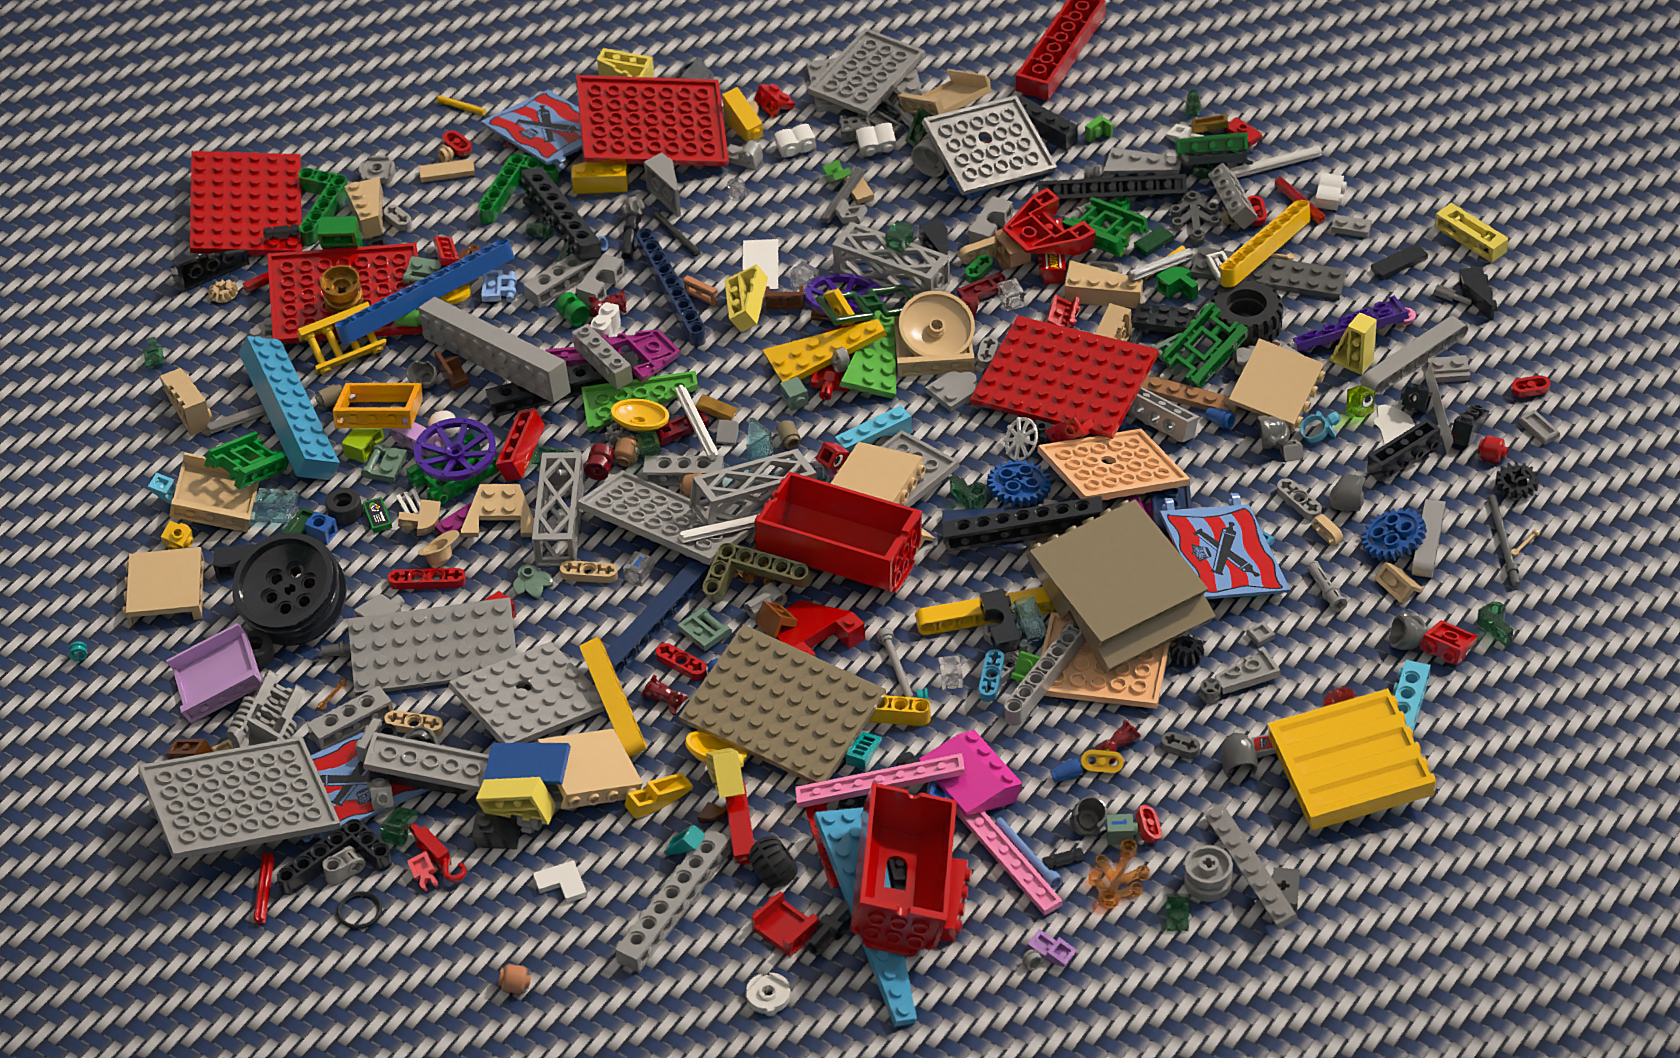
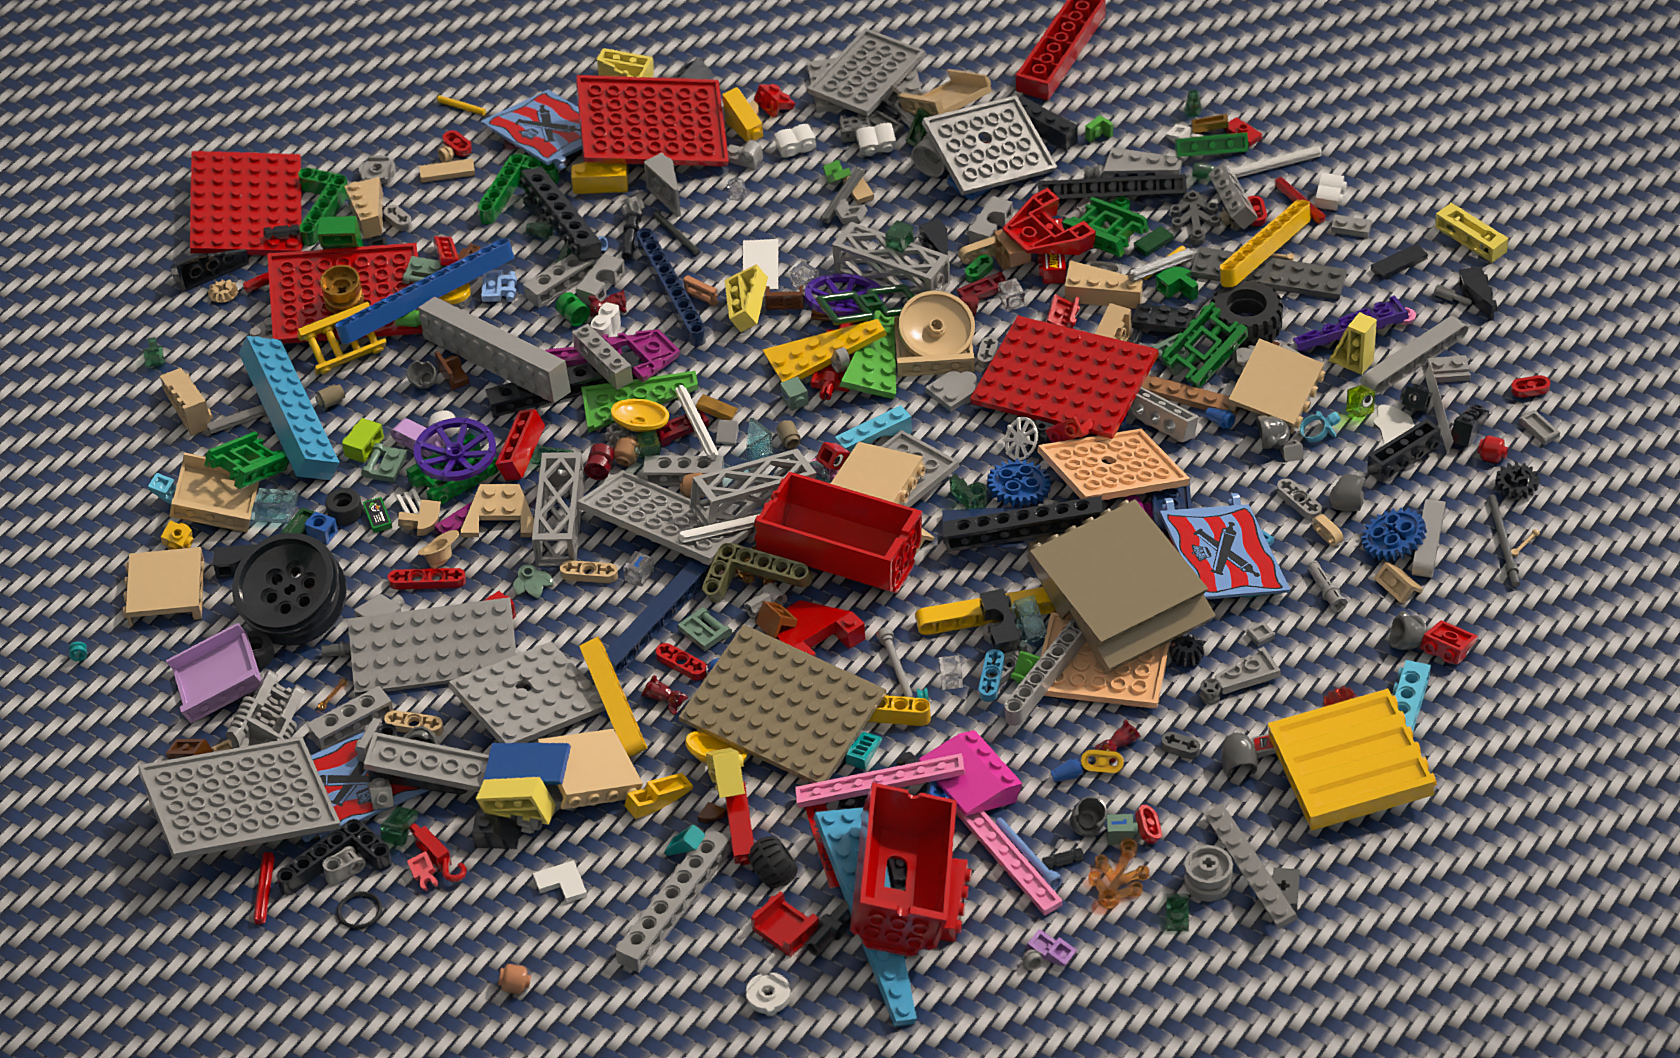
light orange window [333,383,423,428] -> none
yellow plate [823,289,855,326] -> none
black tile [1179,148,1253,165] -> none
white tile [1206,251,1228,284] -> none
clear green plate [1477,601,1514,647] -> none

